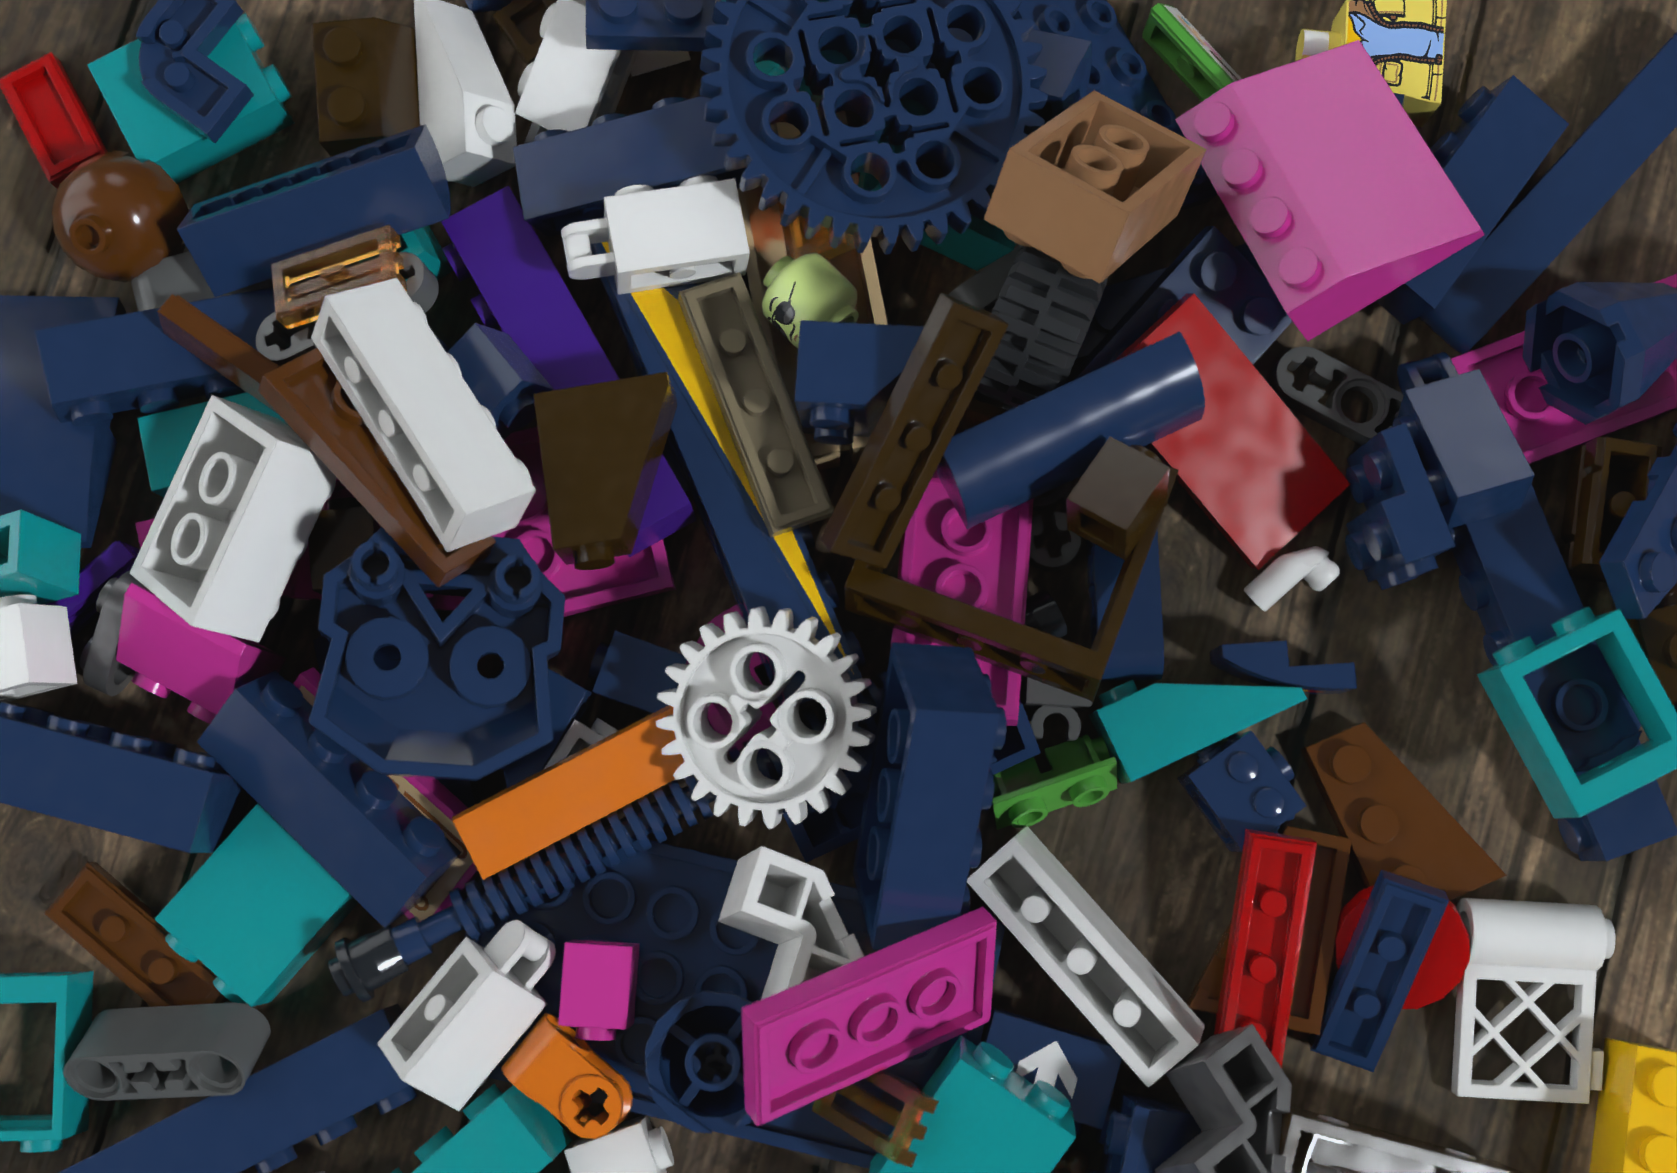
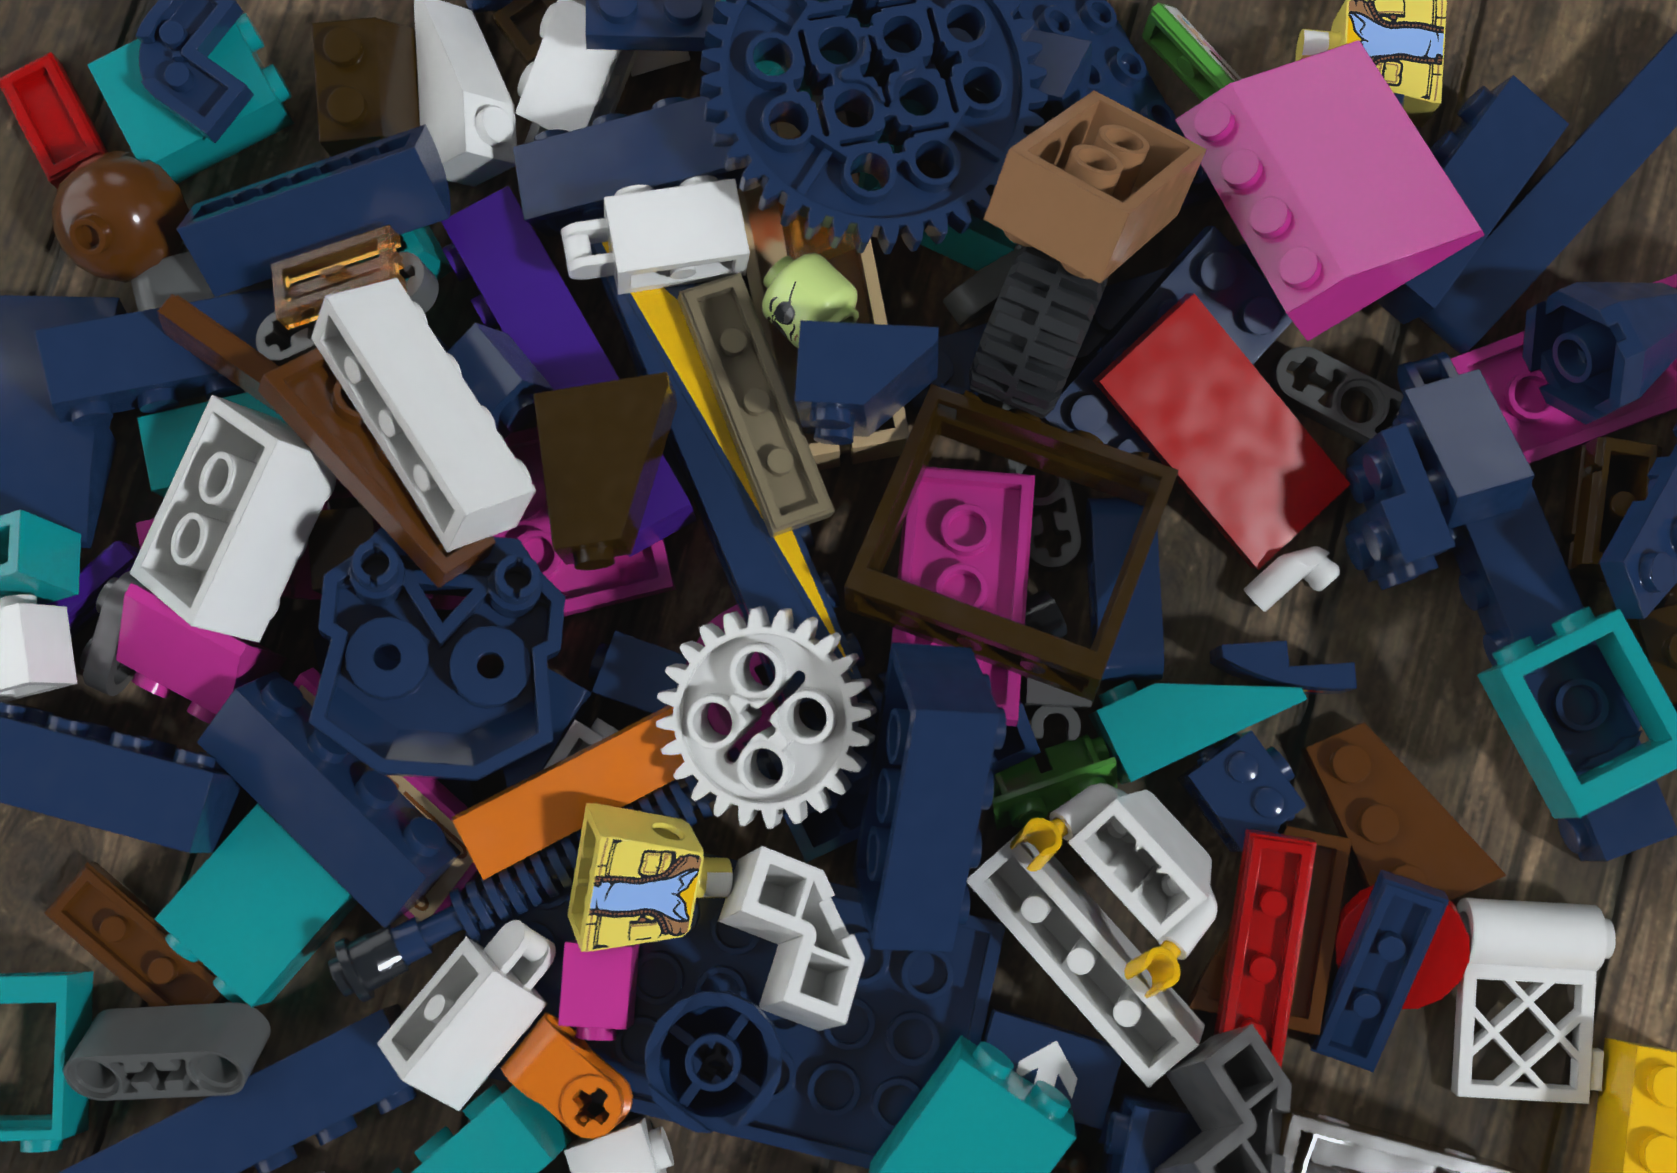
dark pink tile [741,907,997,1126] -> none
clear orange tile [812,1070,939,1167] -> none
dark brown plate [820,293,1009,568] -> none
dark blue brick [937,331,1205,529] -> none
dark brown brick [1067,437,1169,560] -> none
none -> torso [567,803,733,952]
none -> white torso [1010,783,1218,998]

